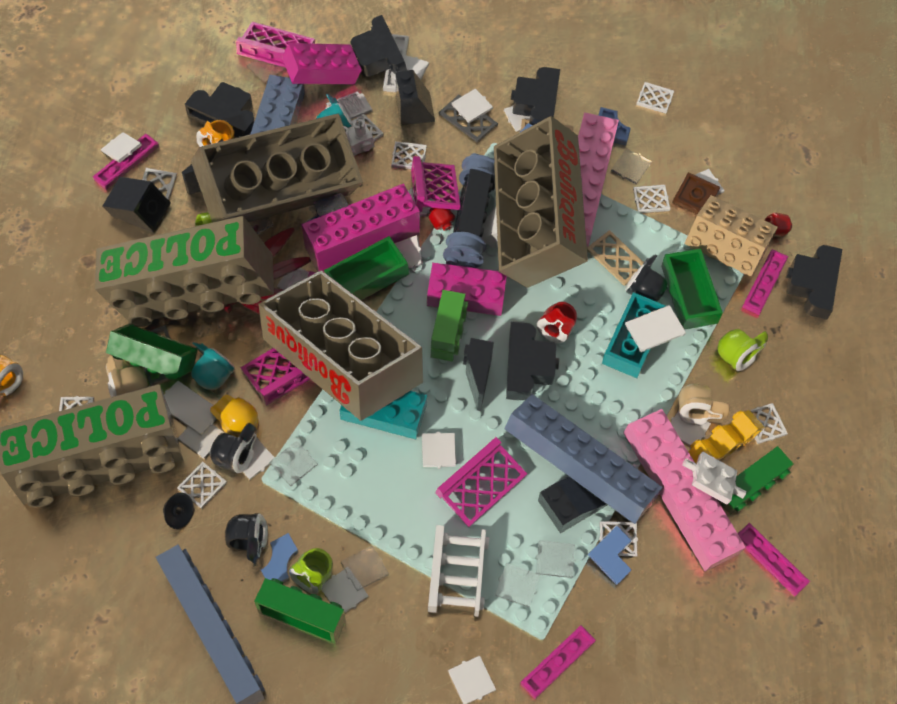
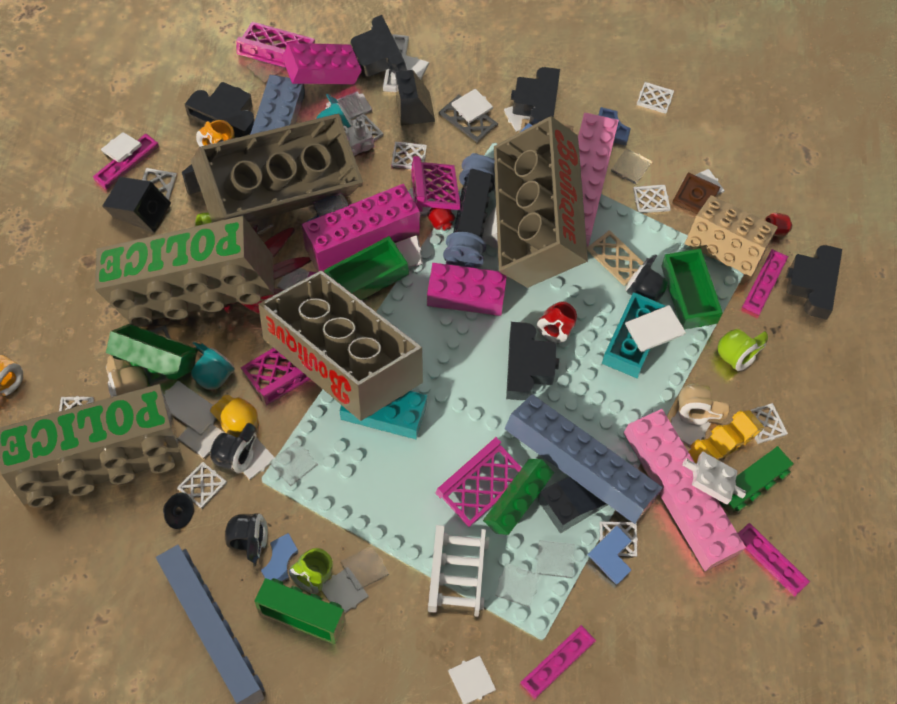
white piece [422,431,456,469] -> none
bright green piece [430,290,468,362] -> none
black slope [463,338,494,411] -> none
none -> green brick [483,459,555,535]

